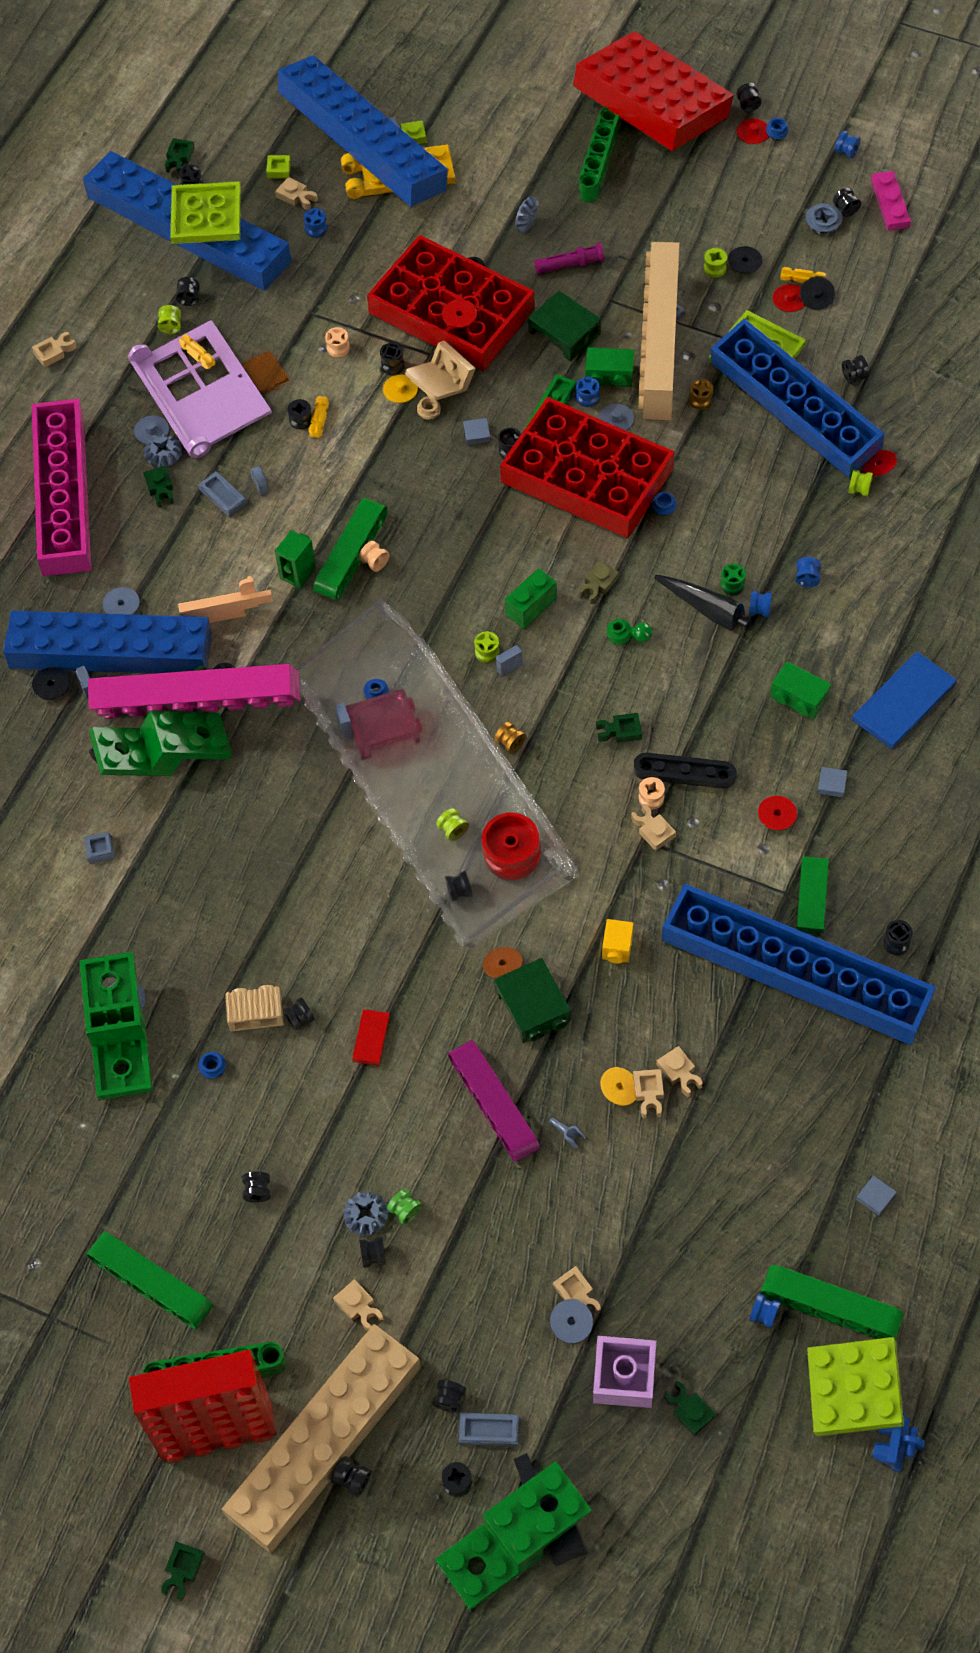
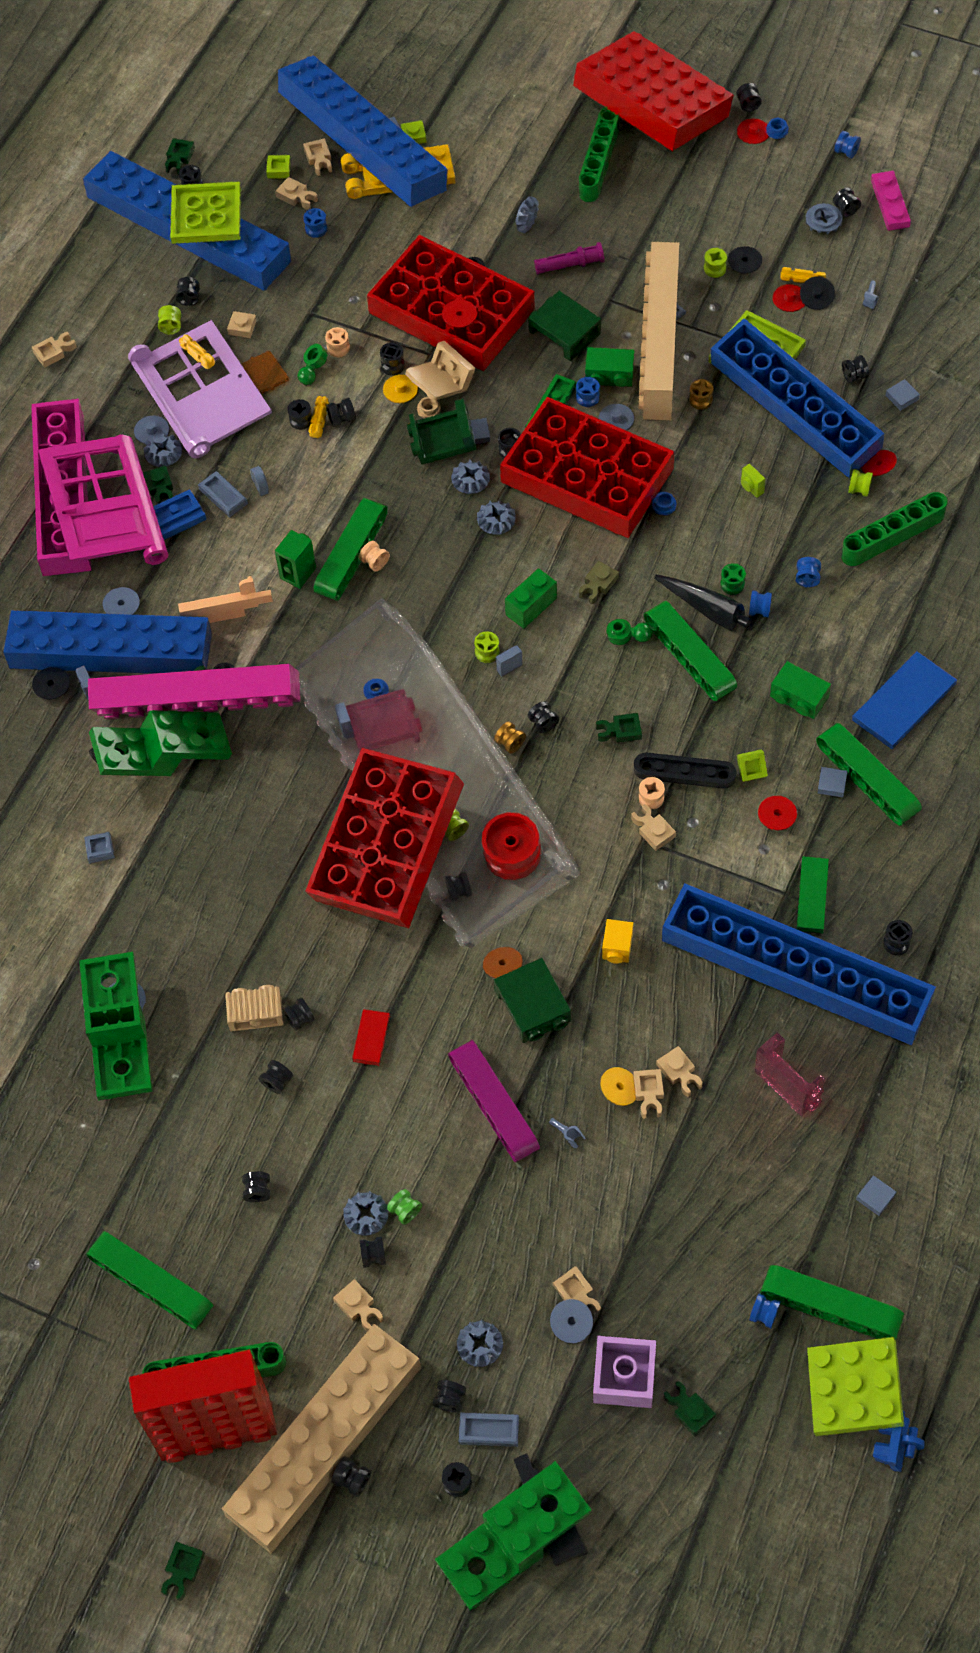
blue plate [198,1052,226,1079] -> none
none -> dark pink door [38,435,168,565]
none -> blue plate [153,489,207,540]
none -> tan plate [227,311,257,338]
none -> black wheel [258,1060,293,1094]
none -> green plate [297,344,328,385]
none -> tan plate [303,138,332,176]
none -> red brick [305,748,464,929]
none -> black wheel [326,397,356,427]
none -> dark green panel [407,398,477,465]
none -> sand blue gear [451,460,490,494]
none -> sand blue gear [457,1320,503,1367]
none -> sand blue gear [477,499,516,534]
none -> black wheel [527,701,559,733]
none -> green beam [643,601,737,701]
none -> lime plate [737,749,768,782]
none -> lime plate [741,463,766,498]
none -> clear pink panel [754,1032,825,1116]
none -> green beam [816,723,922,826]
none -> green beam [841,492,947,566]
none -> sand blue hand [862,281,879,309]
none -> sand blue tile [885,379,920,411]

